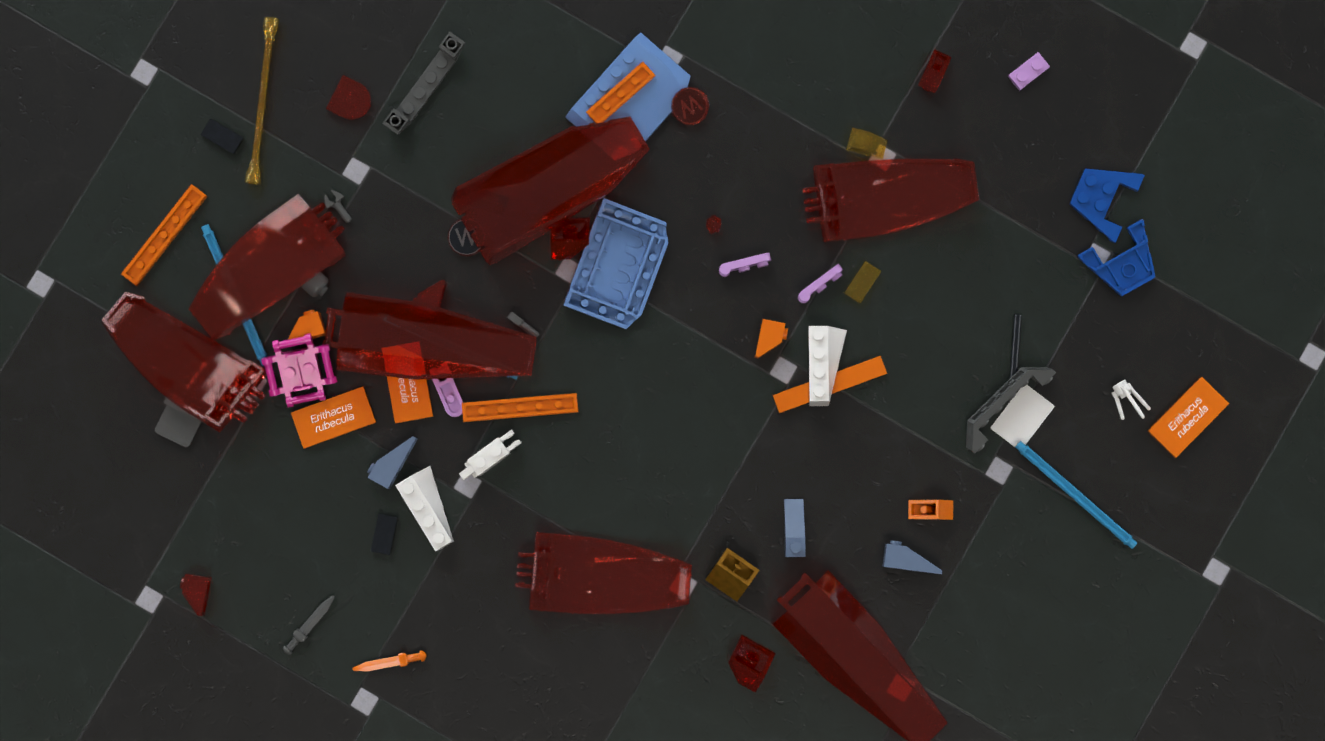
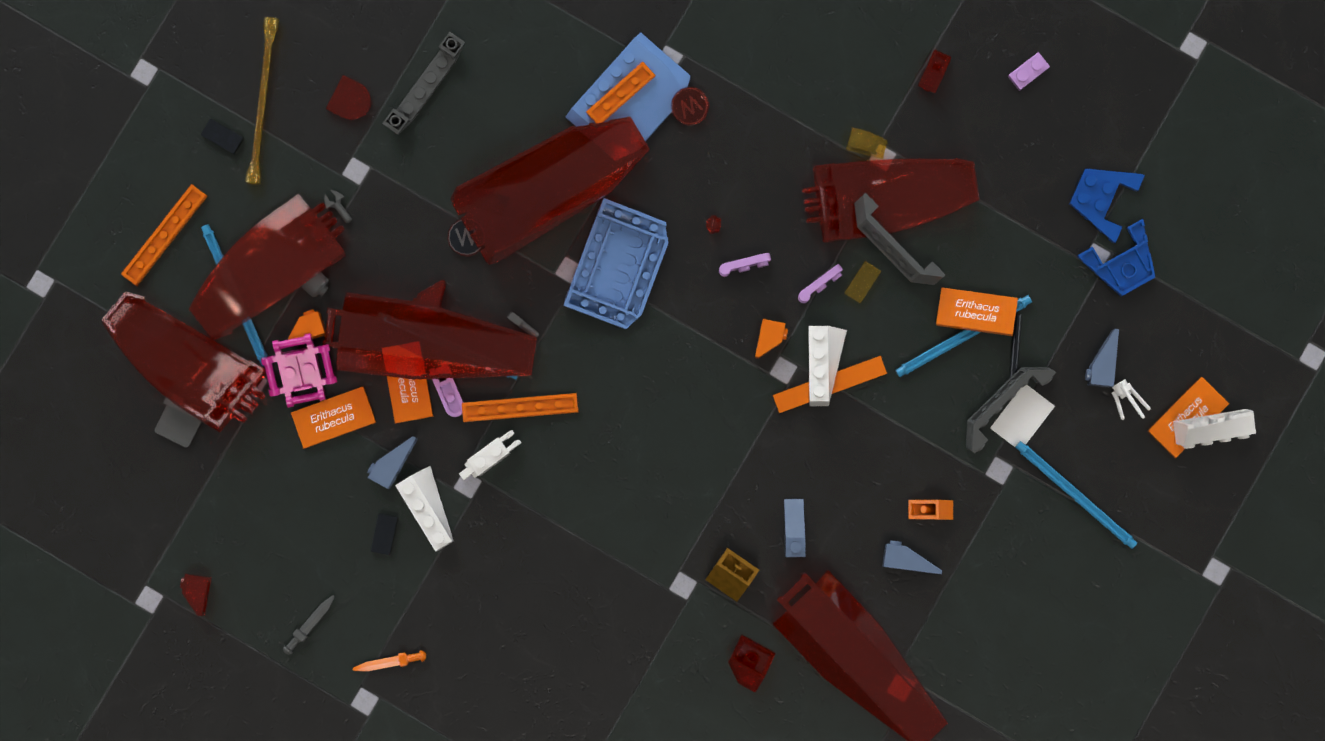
clear red windscreen [515,532,692,614] -> none
clear red slope [551,218,590,260] -> none
none -> dark grey slope [854,193,945,285]
none -> dark azure piece [895,295,1032,377]
none -> orange tile [936,288,1018,336]
none -> sand blue slope [1085,329,1119,388]
none -> white wedge [1173,409,1256,449]

